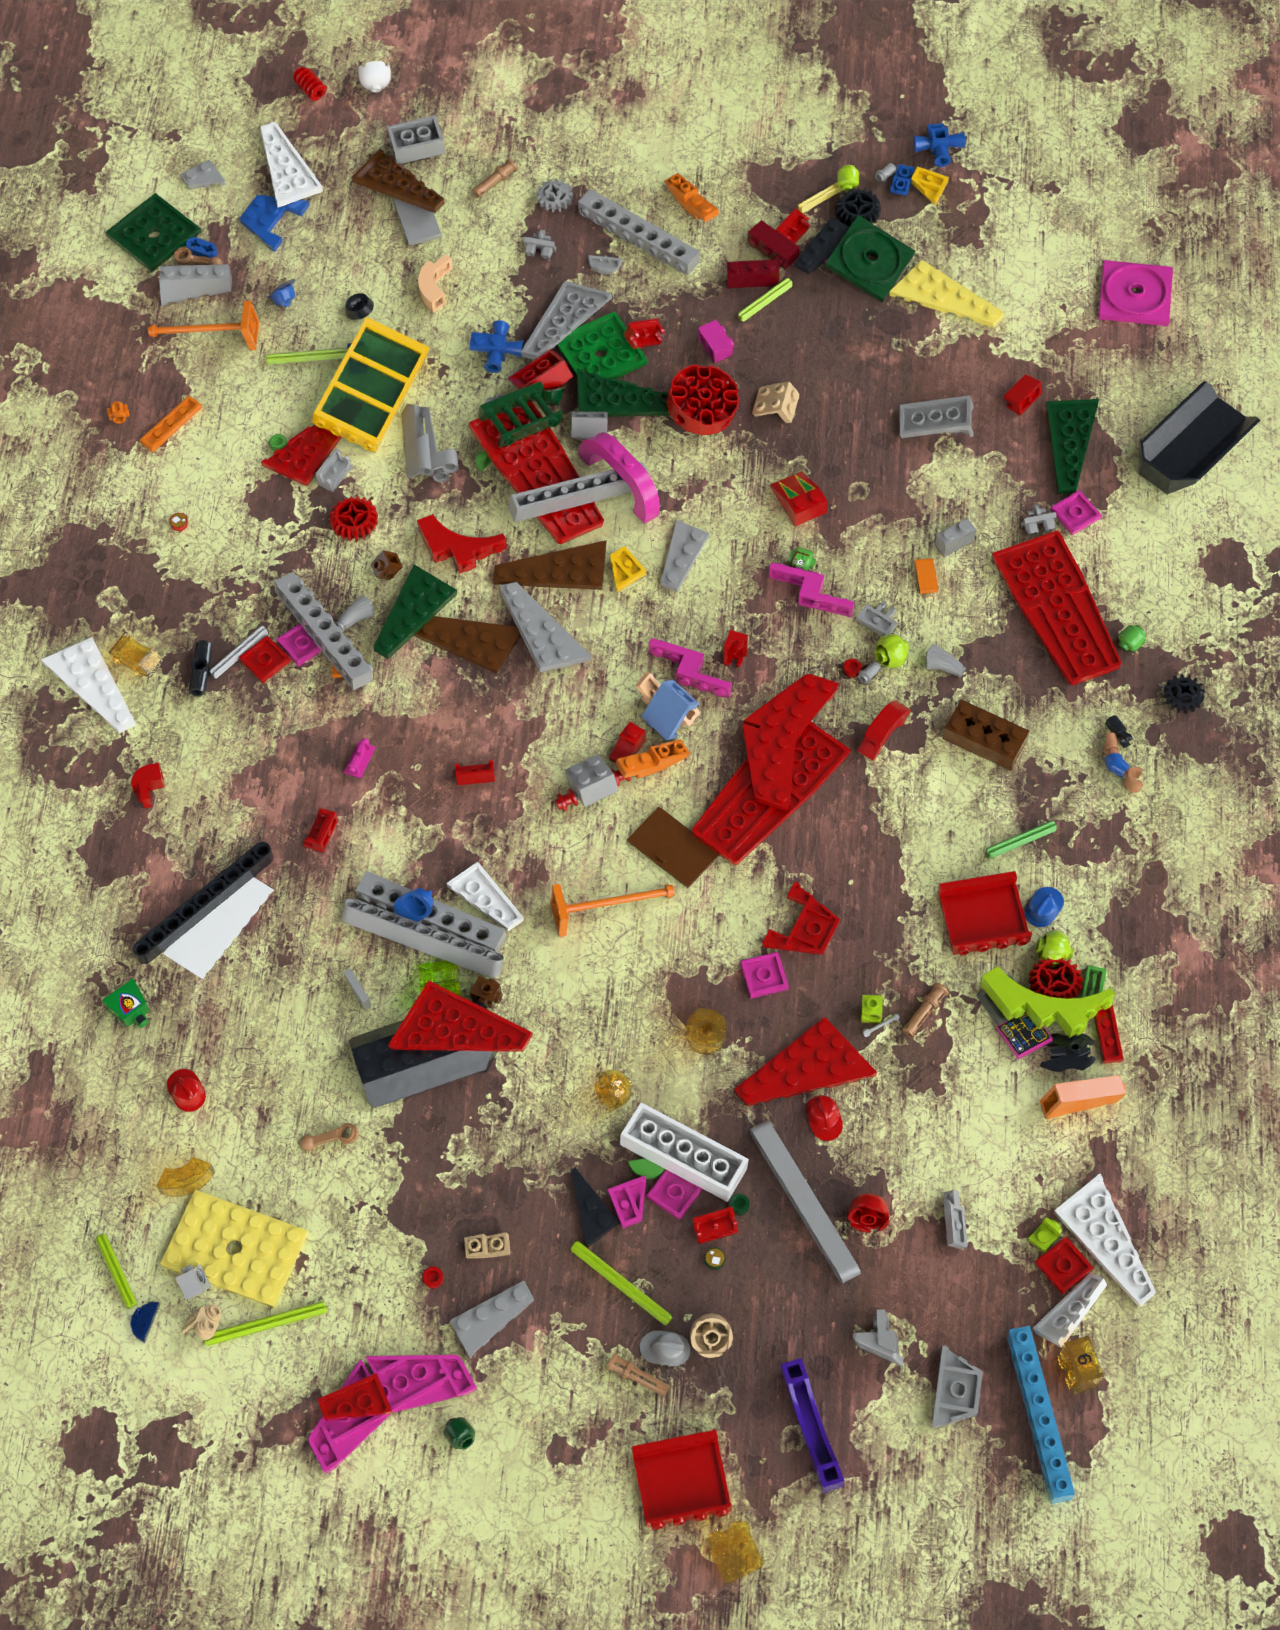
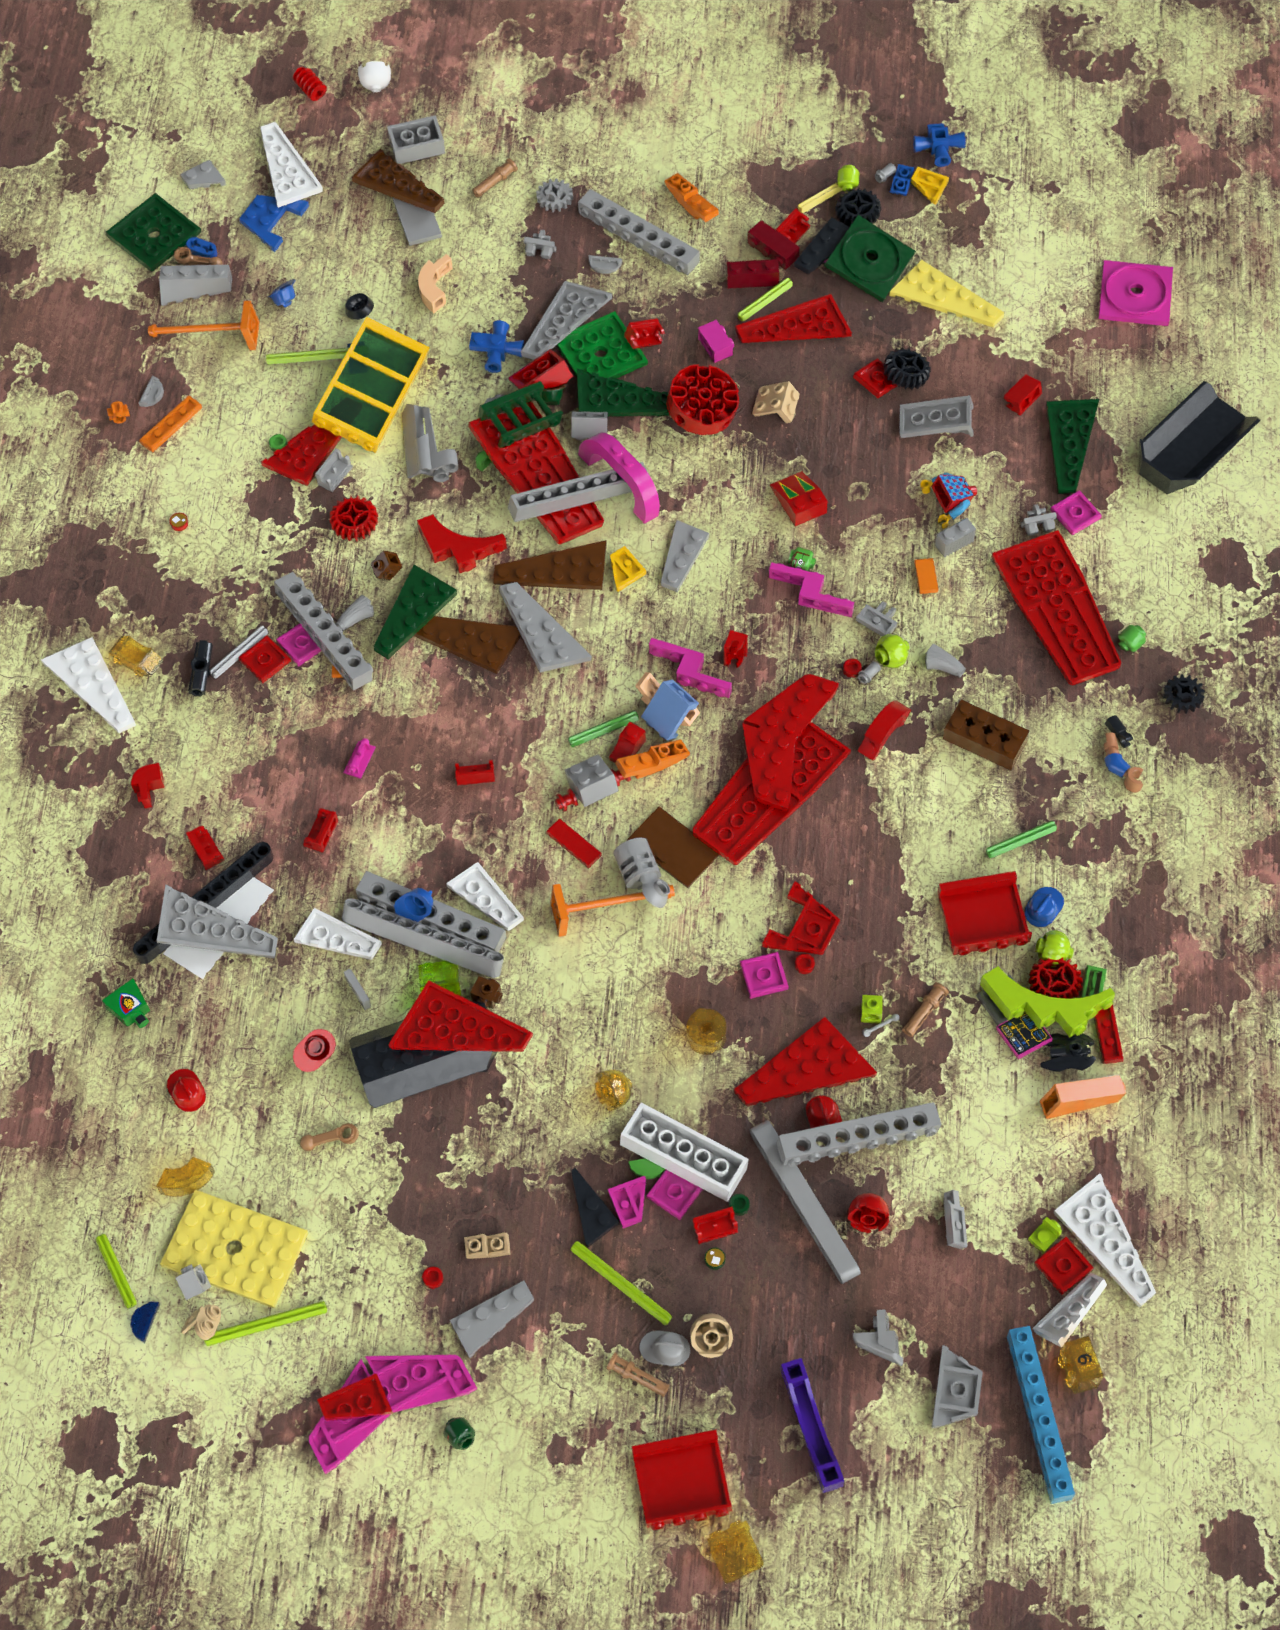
none -> light grey tile [139,376,164,407]
none -> light grey wing [157,885,278,958]
none -> red hinge [186,826,225,870]
none -> piece [293,1029,336,1072]
none -> white wing [294,908,382,960]
none -> red tile [547,818,602,869]
none -> bright green axle [568,711,639,747]
none -> light grey cylinder [613,838,670,908]
none -> red wing [735,294,852,343]
none -> light grey brick [776,1102,942,1166]
none -> red tile [795,953,815,974]
none -> red plate [853,358,898,398]
none -> black gear [883,347,931,390]
none -> torso [920,472,977,529]

